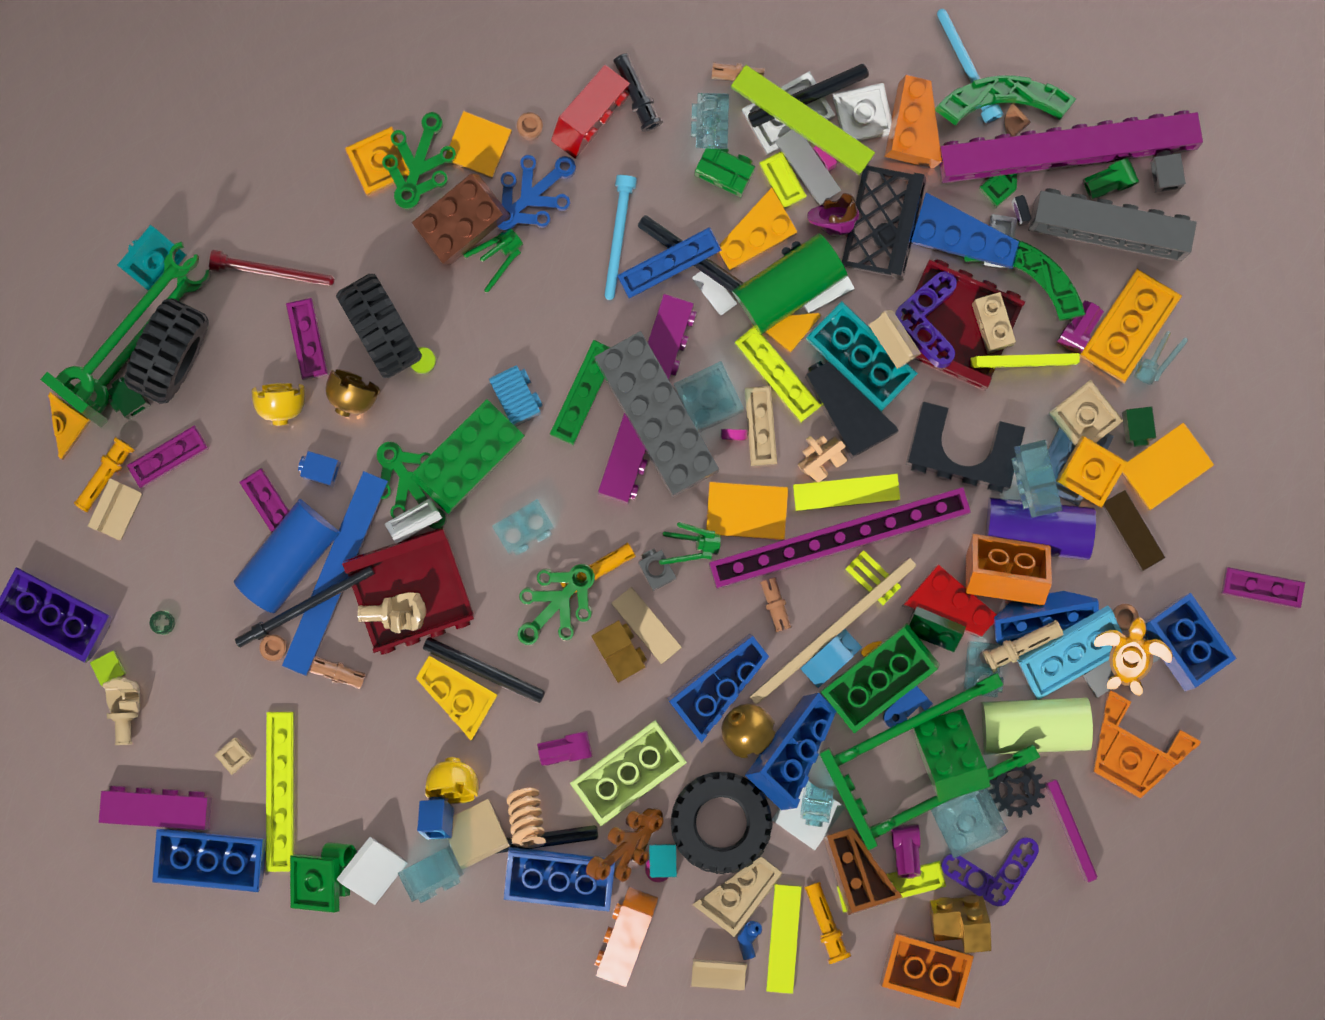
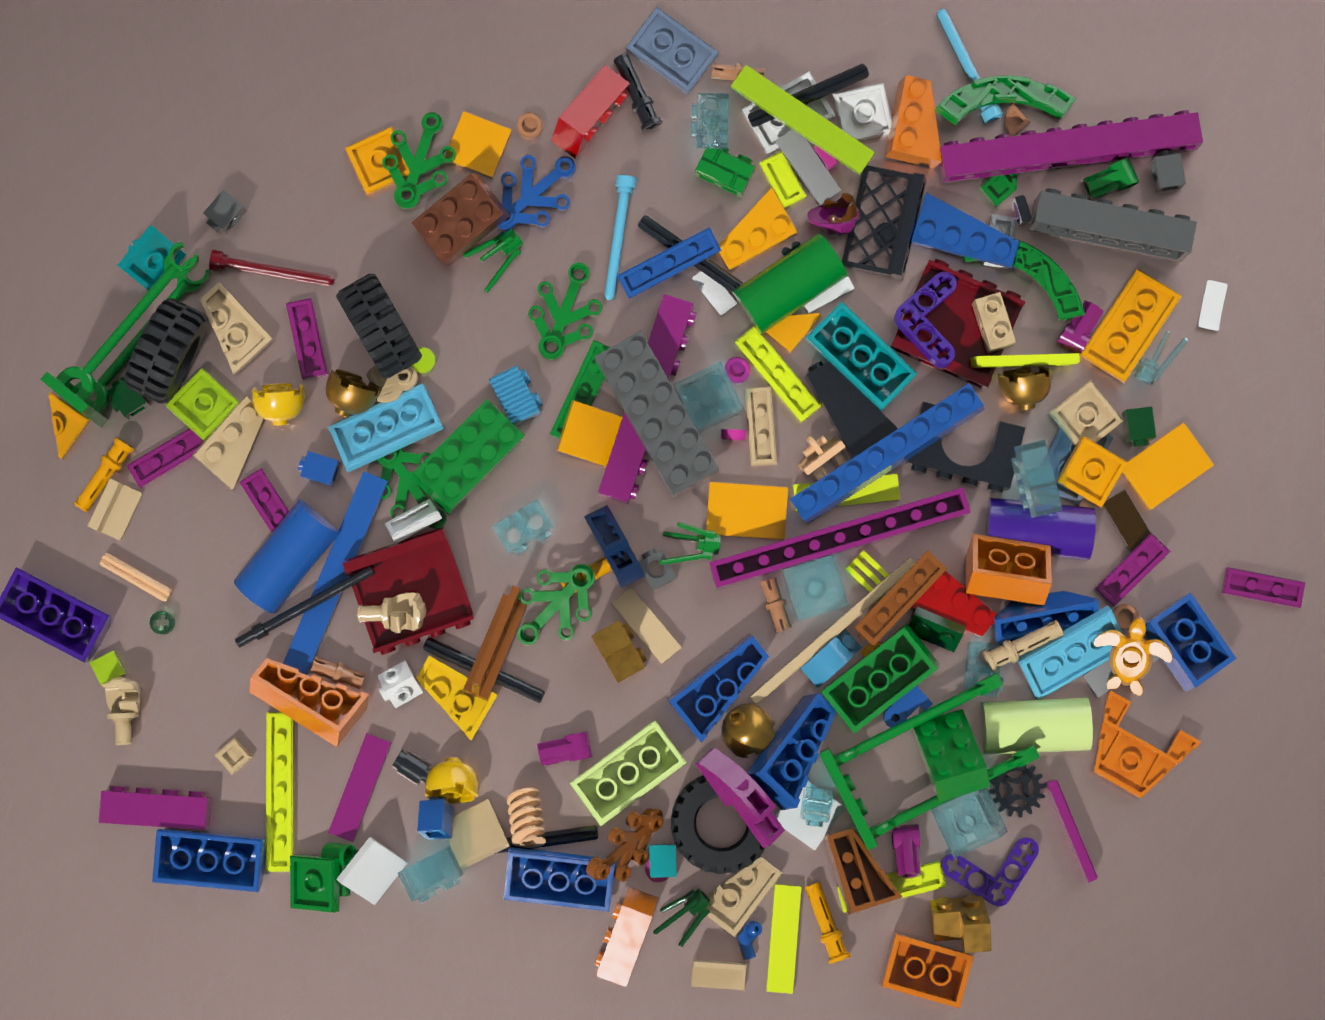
nougat tile [260,635,287,661] -> none
tan panel [869,310,921,369] -> none
none -> light nougat axle [100,553,172,602]
none -> lime tile [166,368,239,441]
none -> tan wing [192,396,264,490]
none -> tan wing [200,282,273,375]
none -> dark grey brick [203,190,247,234]
none -> orange wedge [249,658,369,747]
none -> medium azure tile [328,383,444,473]
none -> magenta tile [328,733,392,842]
none -> tan plate [366,366,418,403]
none -> white brick [378,660,423,708]
none -> black brick [392,749,431,786]
none -> dark orange fence [463,585,527,701]
none -> green plant [528,262,602,360]
none -> light orange tile [556,400,622,467]
none -> dark blue slope [584,505,645,588]
none -> sand blue tile [626,7,719,95]
none -> dark green plant [653,888,712,947]
none -> magenta slope [696,747,785,848]
none -> dark pink tile [724,357,750,384]
none -> clear light blue brick [782,555,849,622]
none -> blue brick [790,383,985,524]
none -> dark orange fence [854,550,947,646]
none -> pearl gold cylinder [998,367,1051,410]
none -> magenta tile [1095,533,1171,607]
none -> white sticker [1198,280,1228,331]

